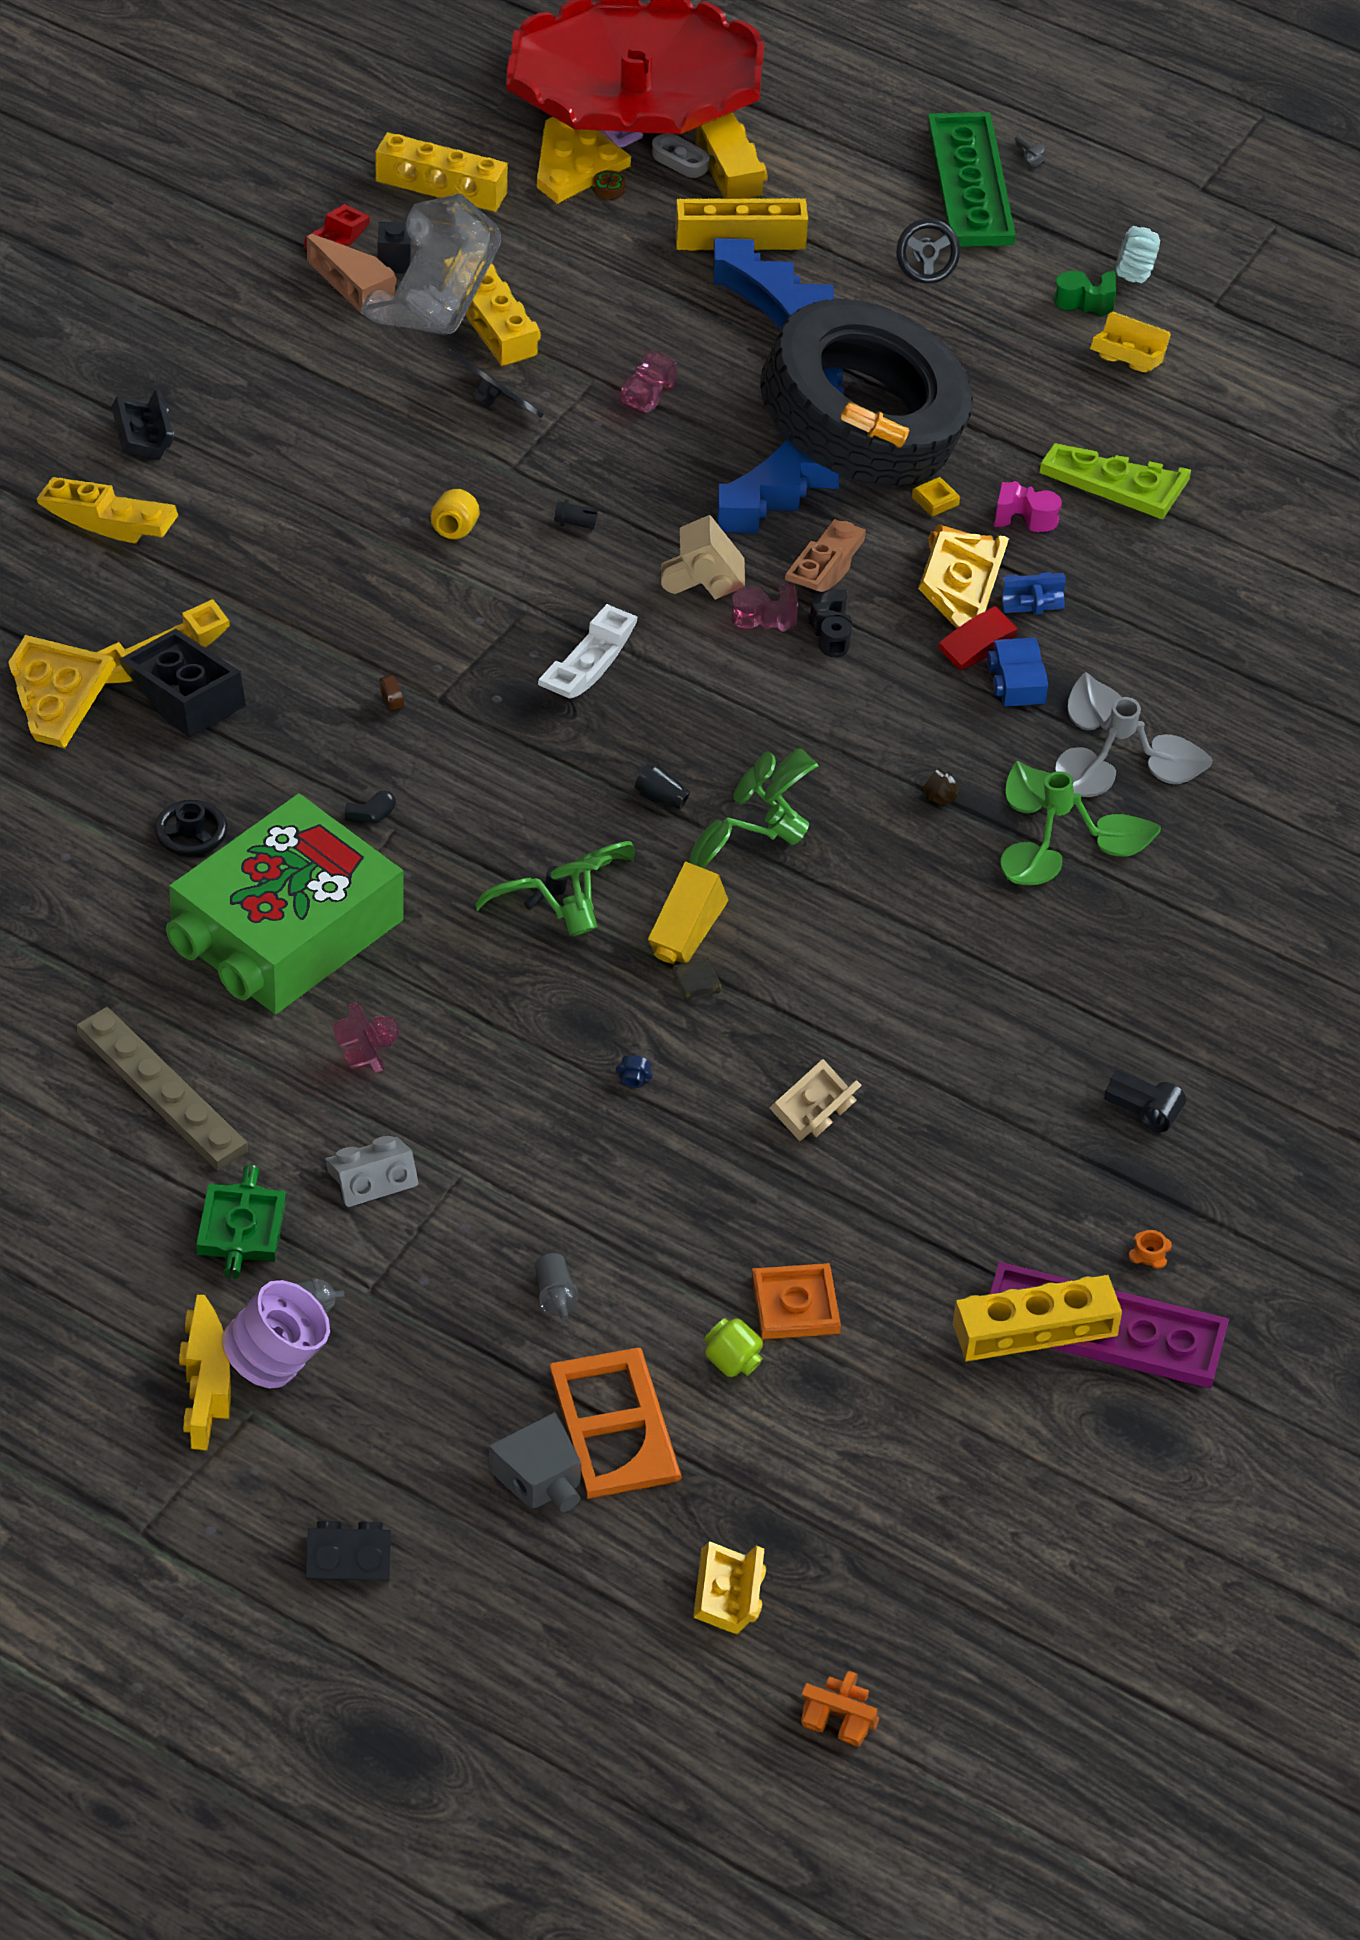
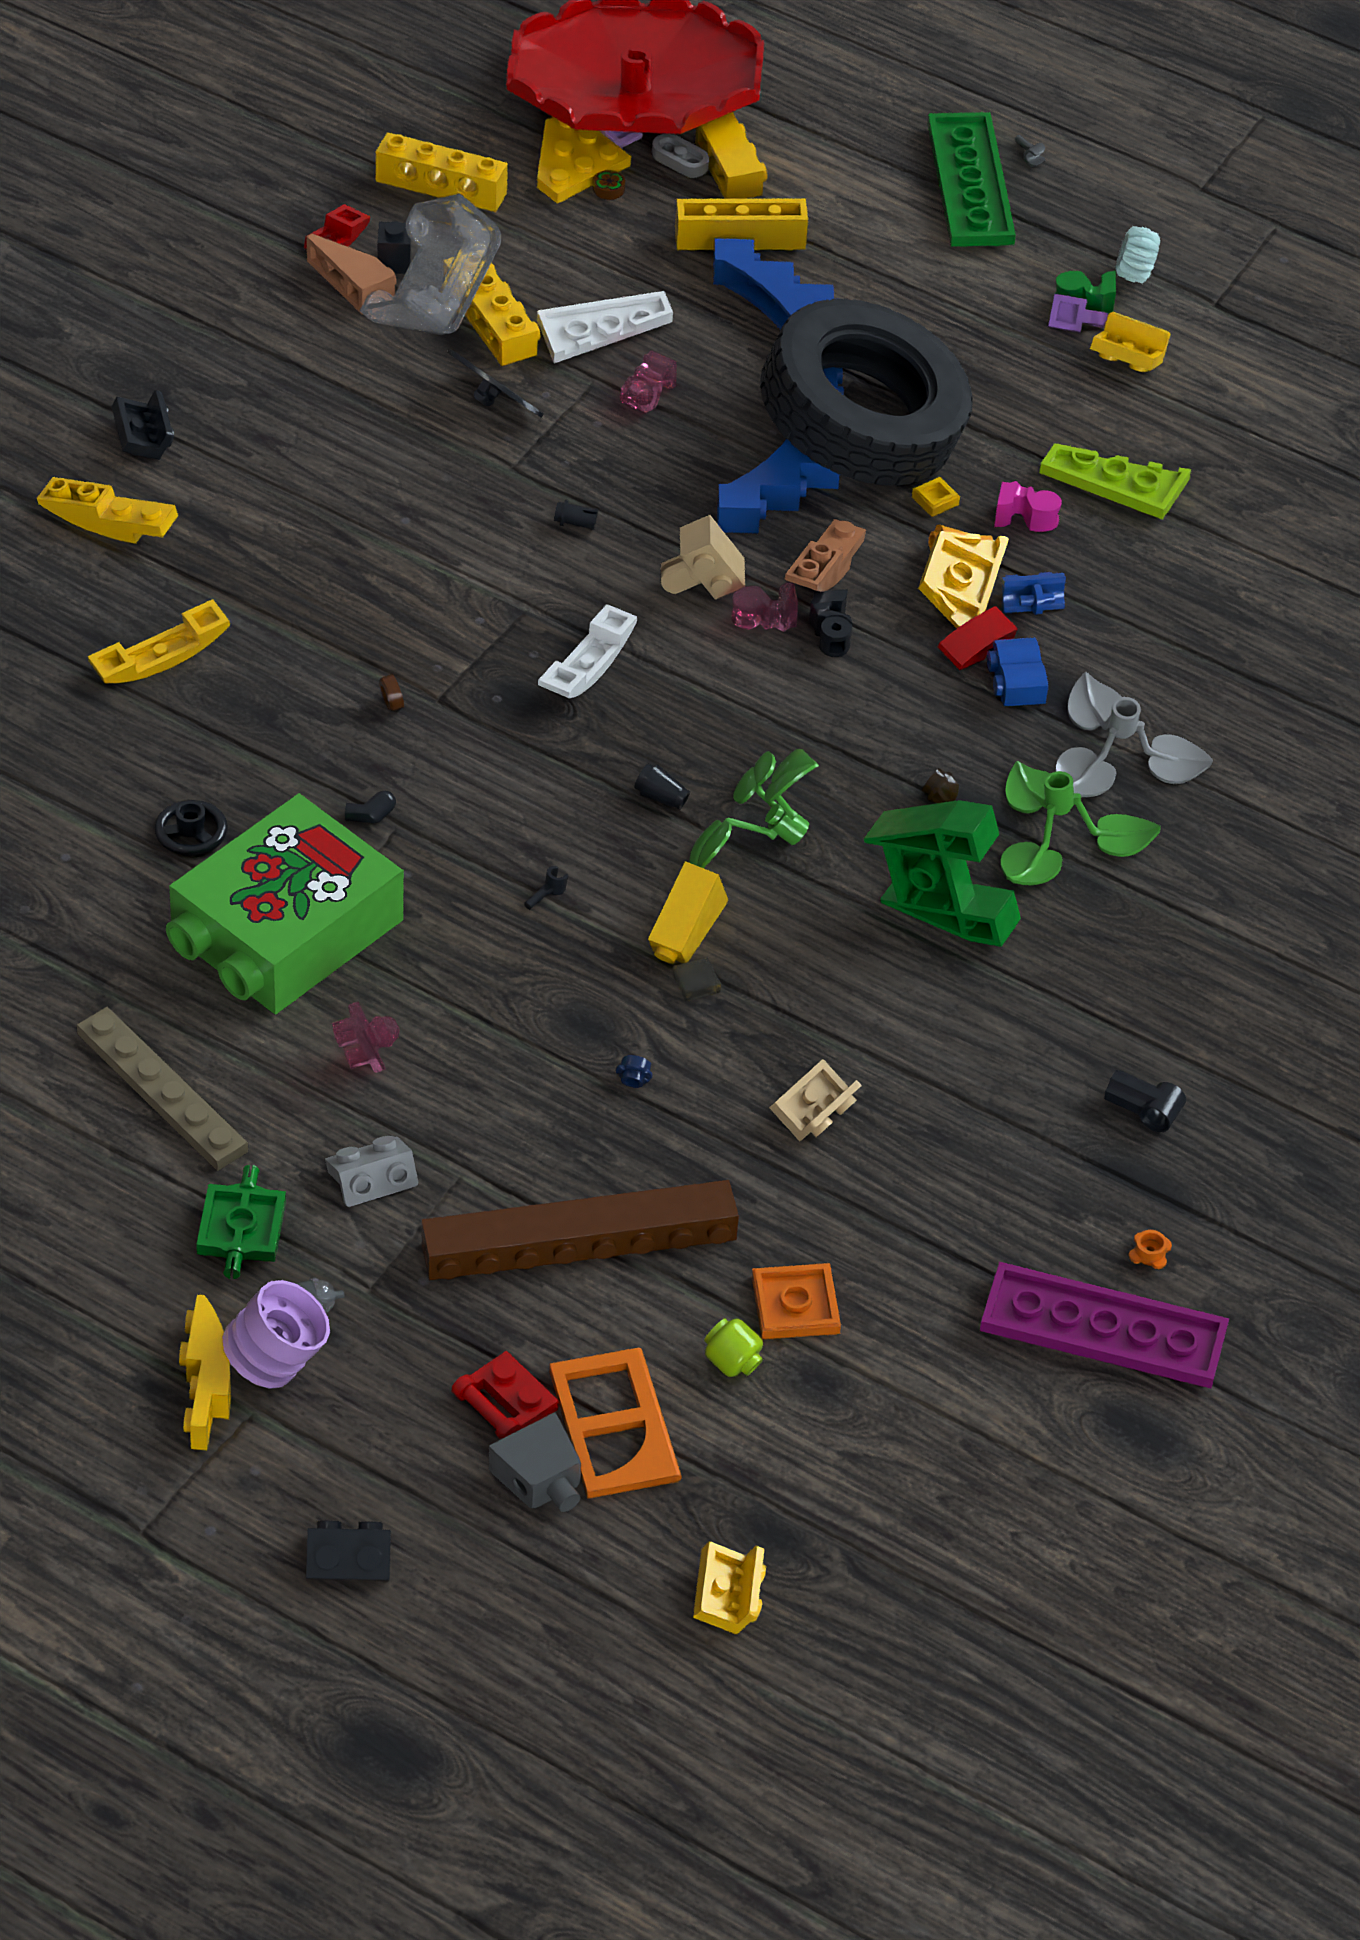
yellow plate [8,635,116,748] -> none
black slope [119,629,246,737] -> none
yellow head [430,489,480,539] -> none
bright green plant [475,841,635,936] -> none
piece [534,1253,579,1321] -> none
orange hips [801,1671,879,1747] -> none
light orange axle [840,402,909,448] -> none
black piece [896,218,960,283] -> none
yellow brick [953,1275,1122,1362] -> none
none -> reddish brown brick [421,1180,739,1280]
none -> red plate [451,1351,559,1439]
none -> white wing [537,291,673,363]
none -> green wedge [864,800,1021,947]
none -> medium lavender plate [1048,294,1108,333]

